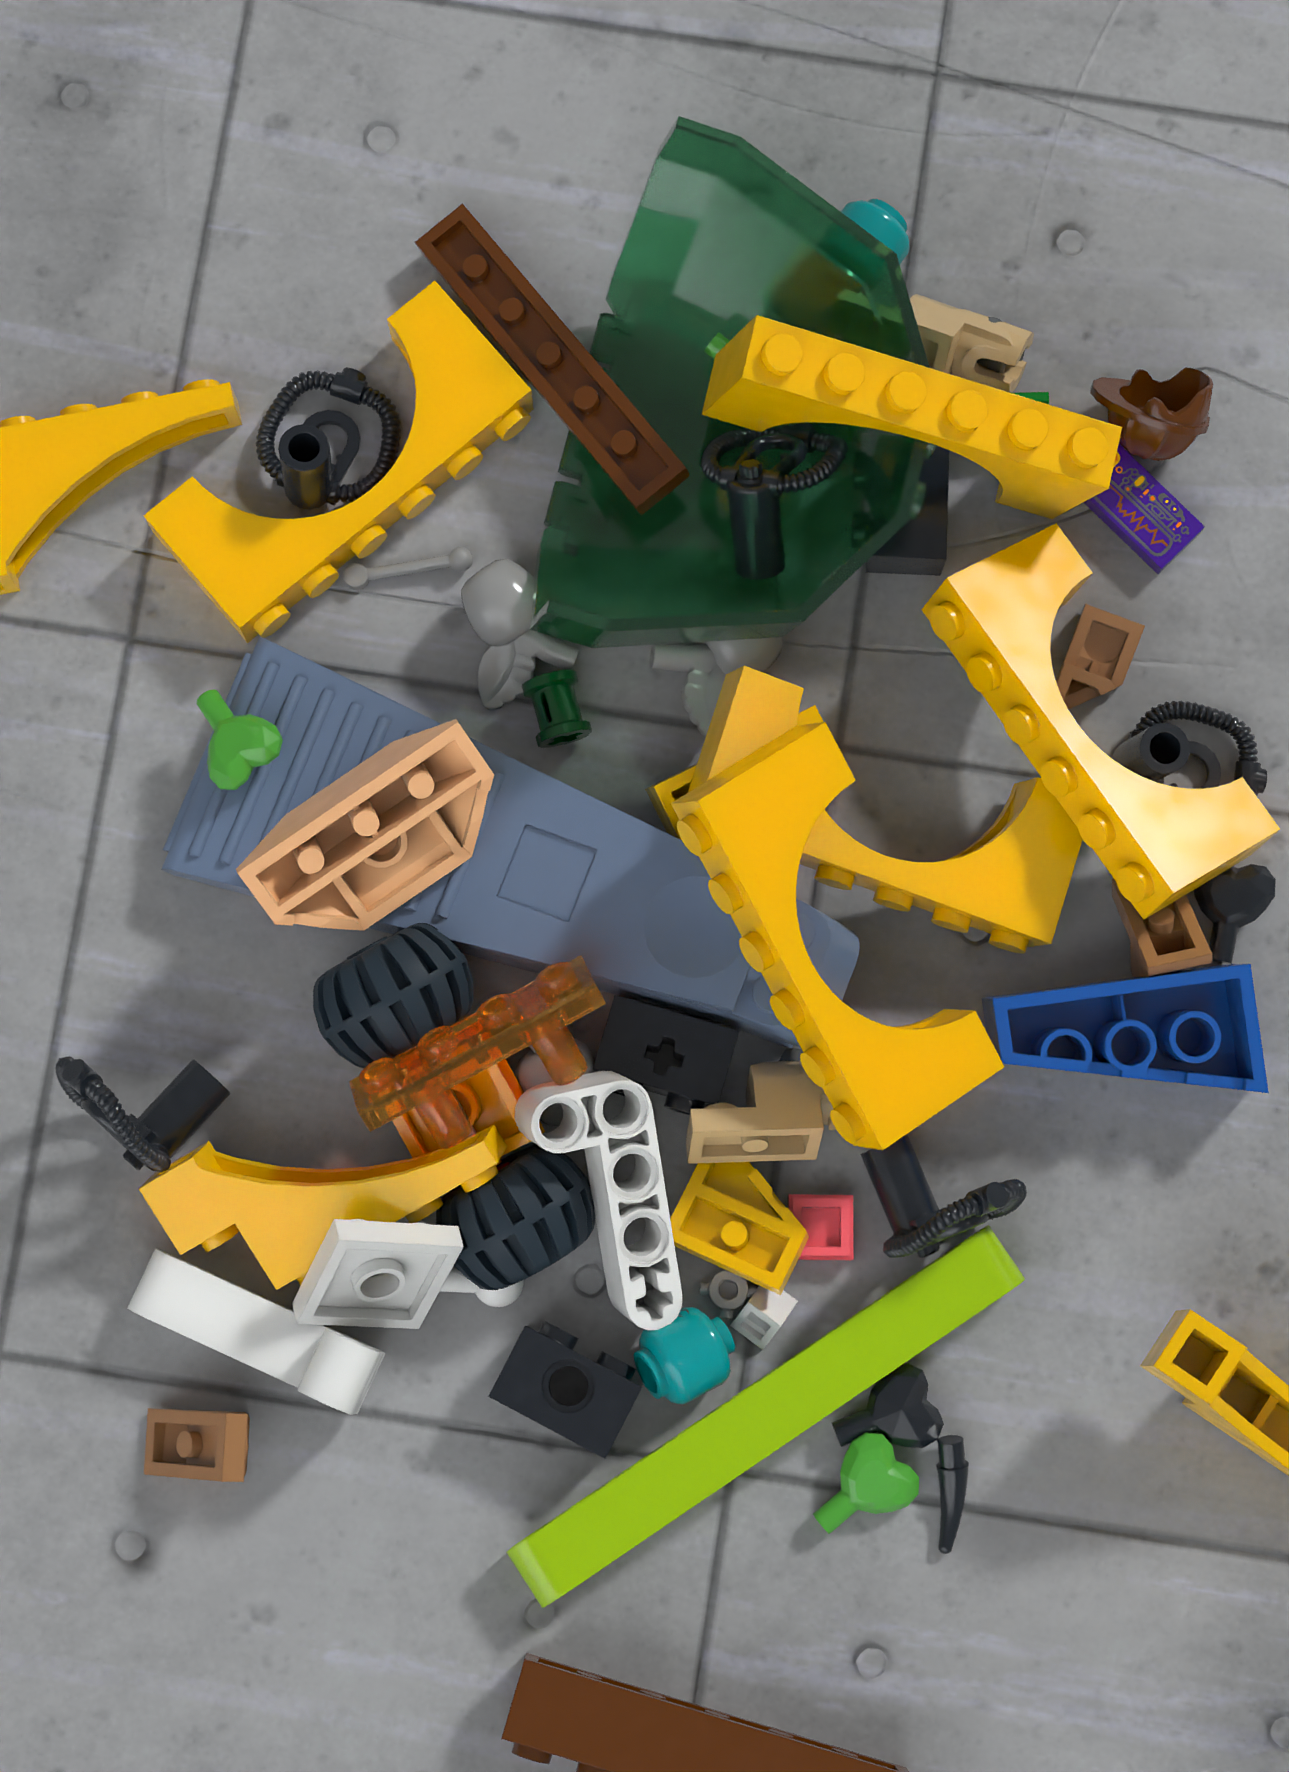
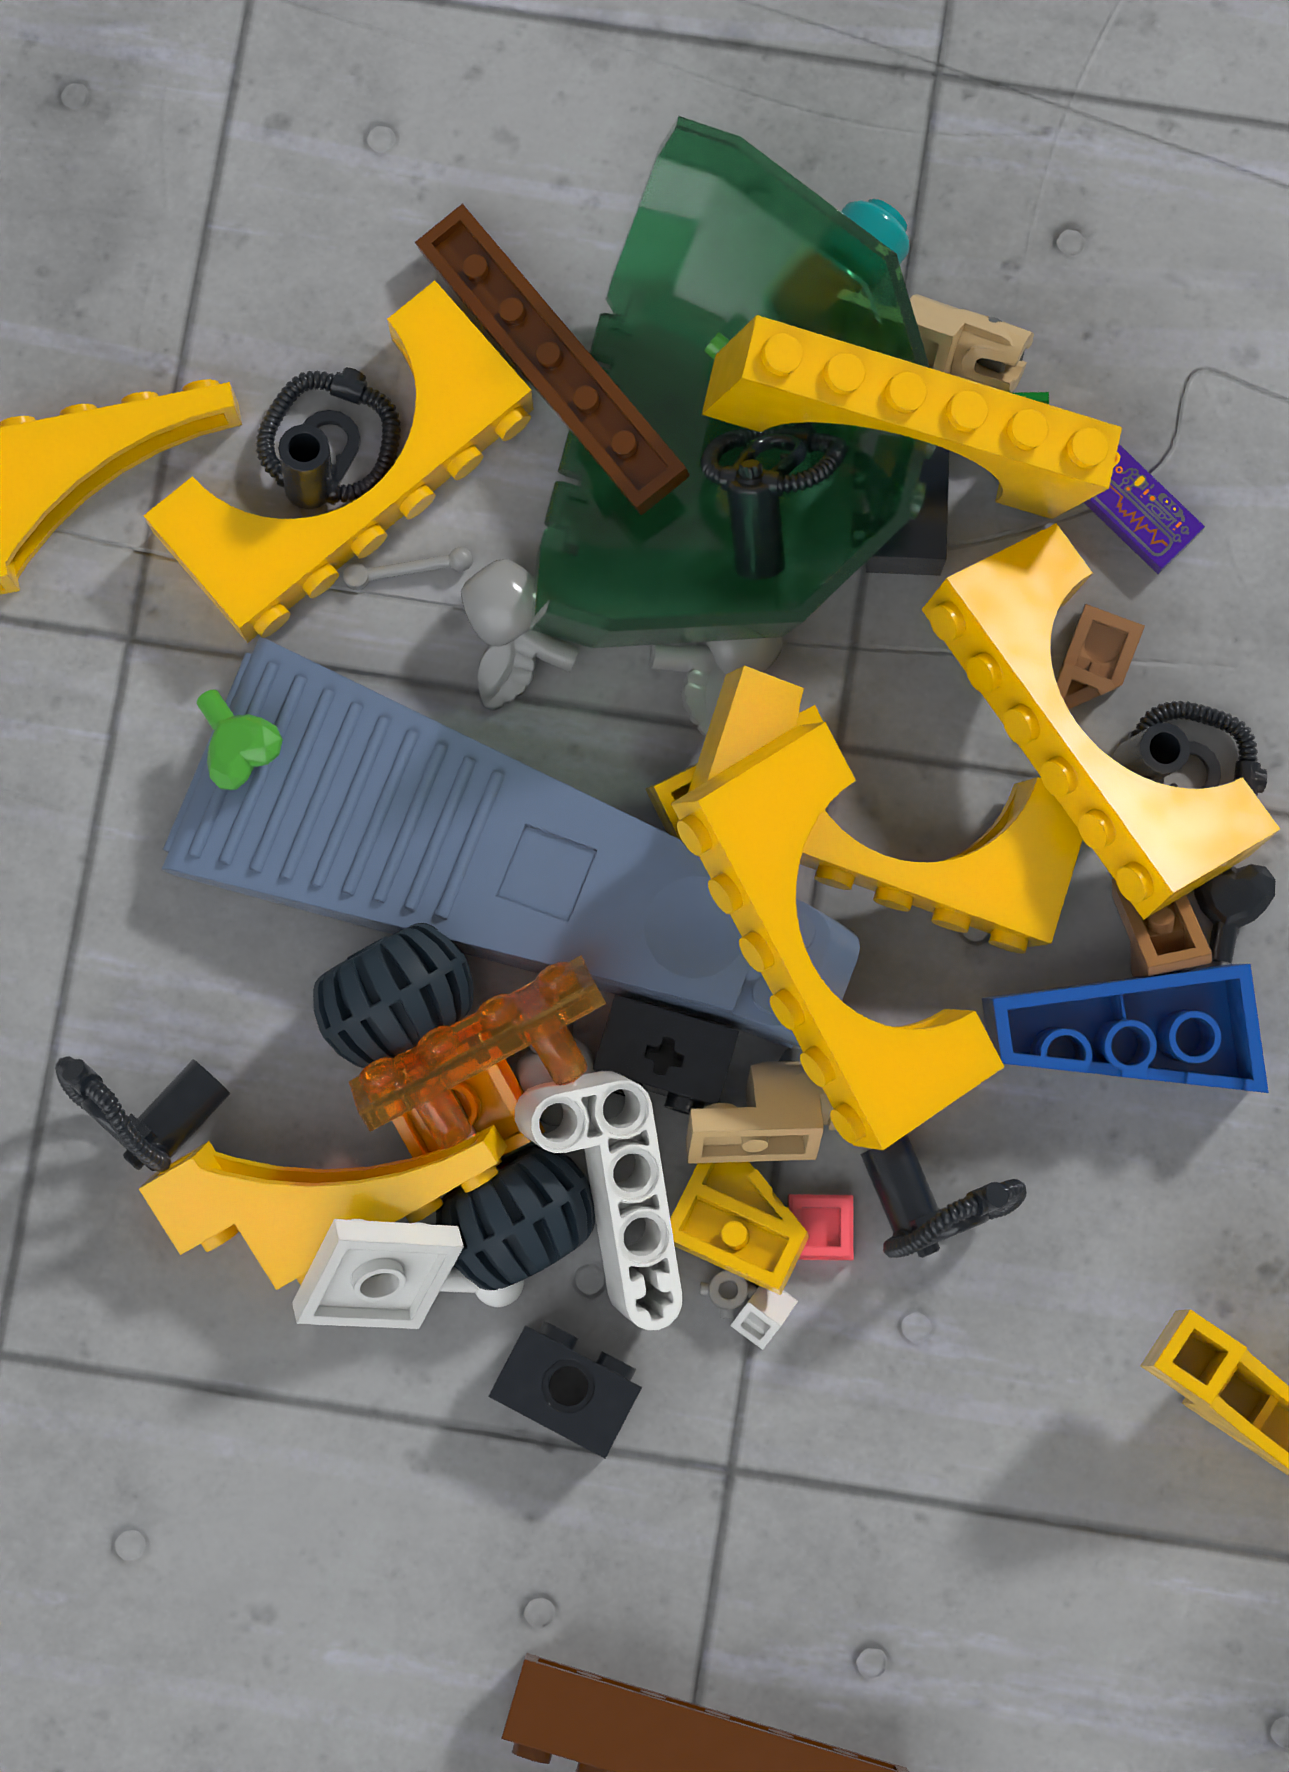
white beam [127,1248,385,1415] -> none
medium nougat slope [144,1408,250,1482] -> none
light nougat wedge [236,719,494,931] -> none
lime beam [506,1225,1025,1608] -> none
dark green bush [522,670,592,748] -> none
teal head [633,1307,735,1405] -> none
bright green rock [813,1433,919,1534] -> none
black rock [831,1363,944,1448] -> none
black helmet [936,1435,969,1554] -> none
reddish brown piece [1090,367,1213,461] -> none

